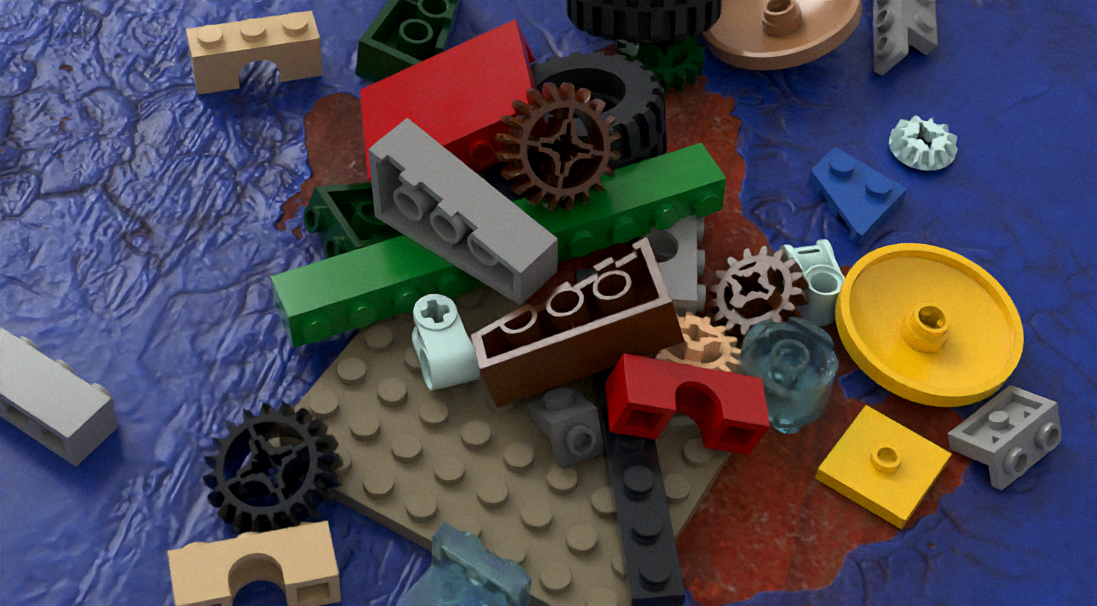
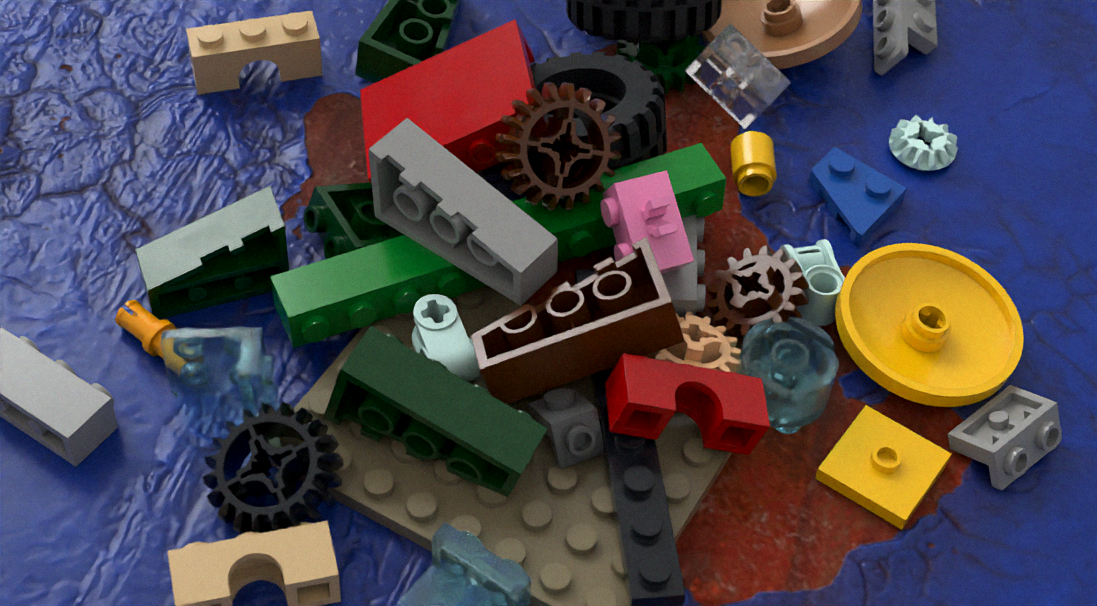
none -> light orange pin [115,300,204,376]
none -> dark green wedge [135,186,289,319]
none -> clear light blue bracket [161,326,279,417]
none -> dark green wedge [323,326,548,497]
none -> bright pink brick [601,170,694,274]
none -> clear brick [685,23,791,129]
none -> yellow brick [730,131,777,196]

